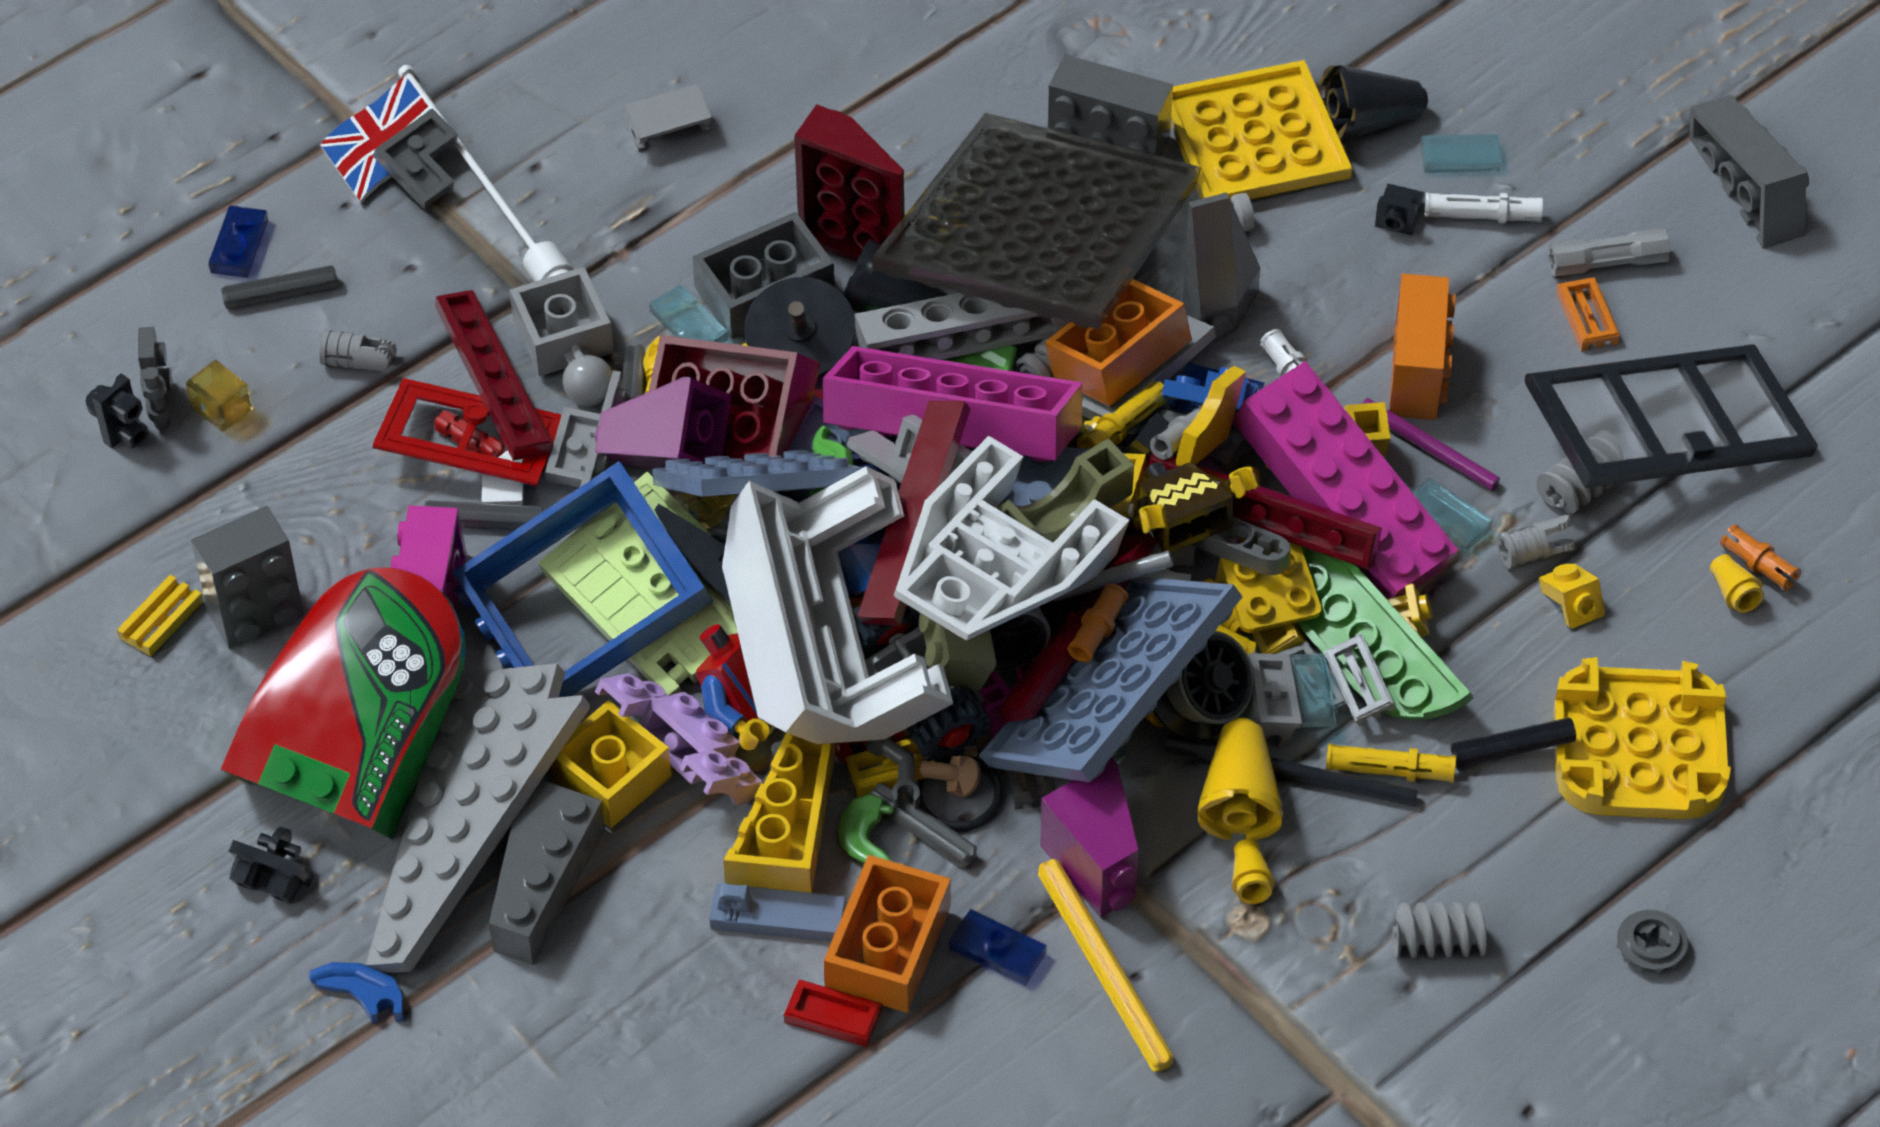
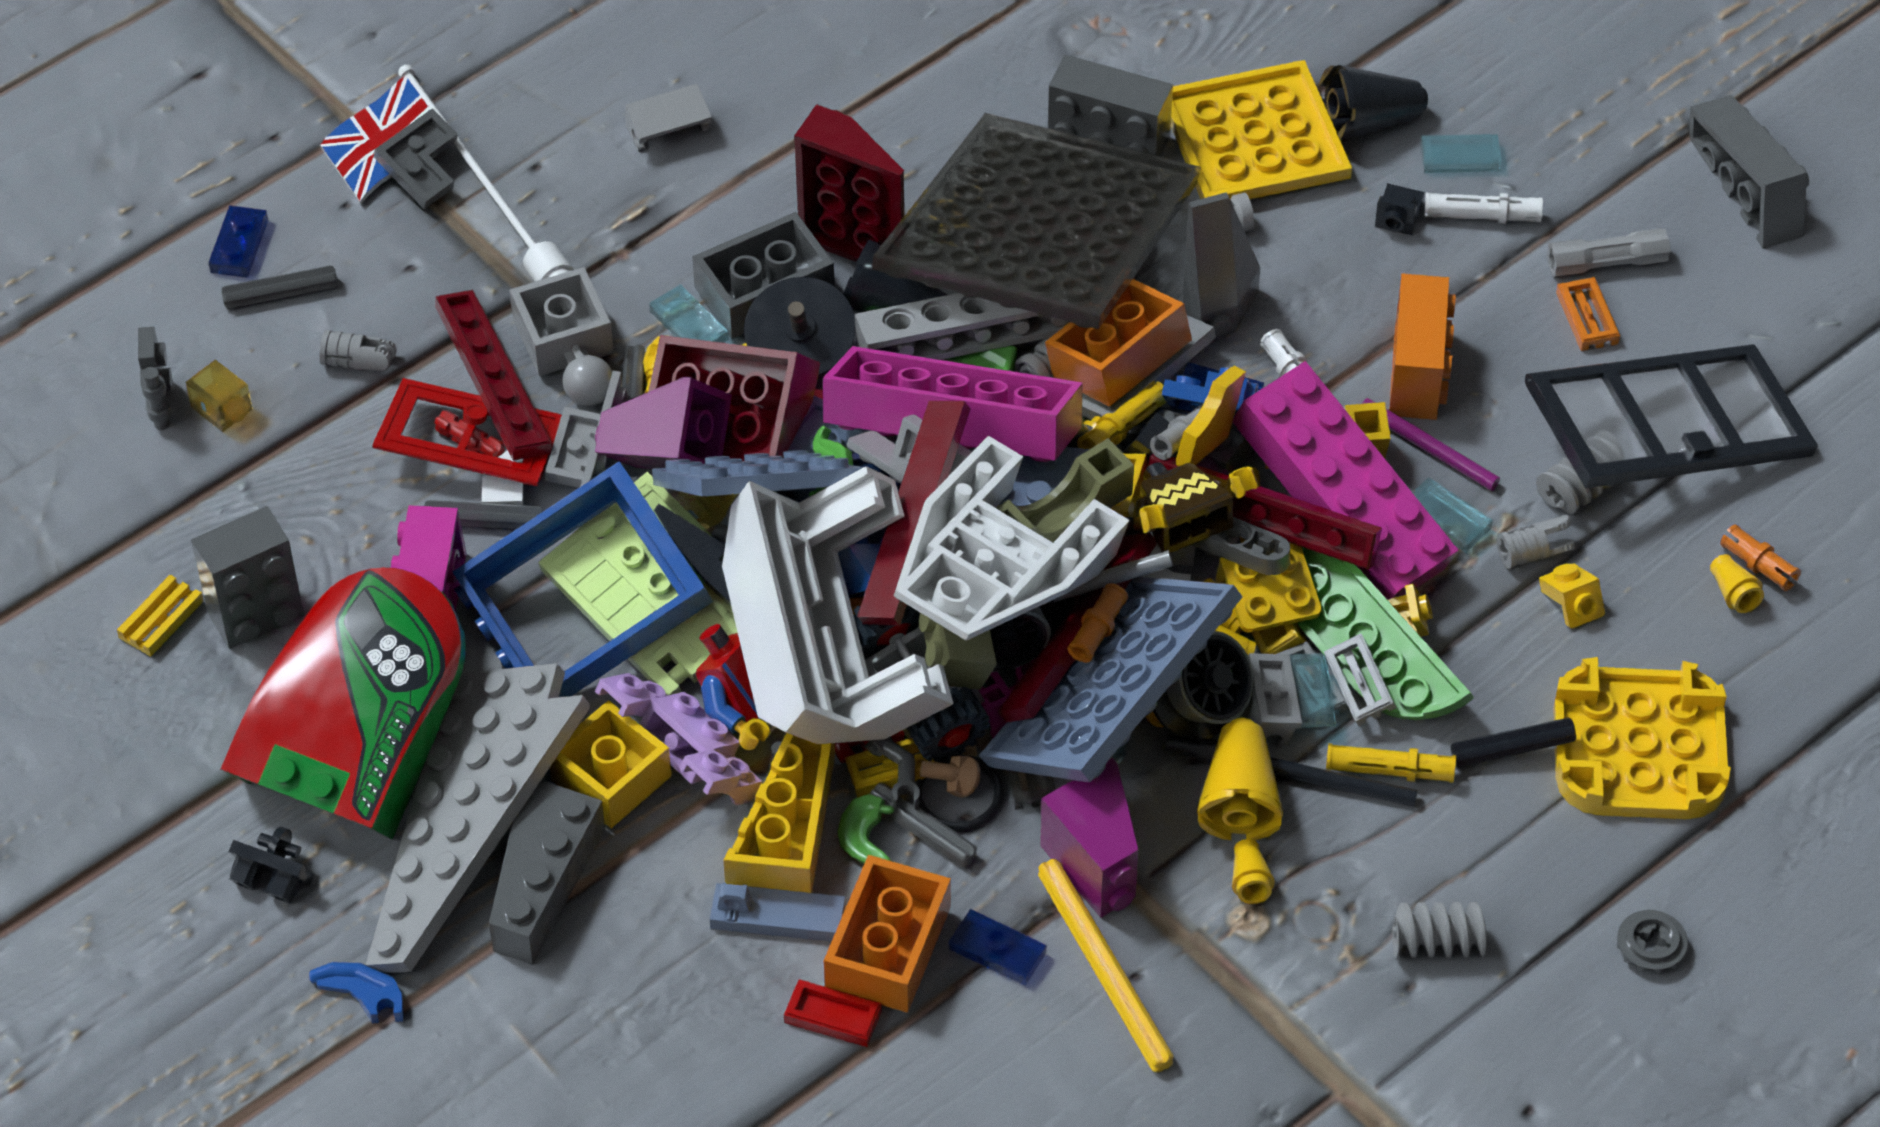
black hips [85,373,149,449] -> none

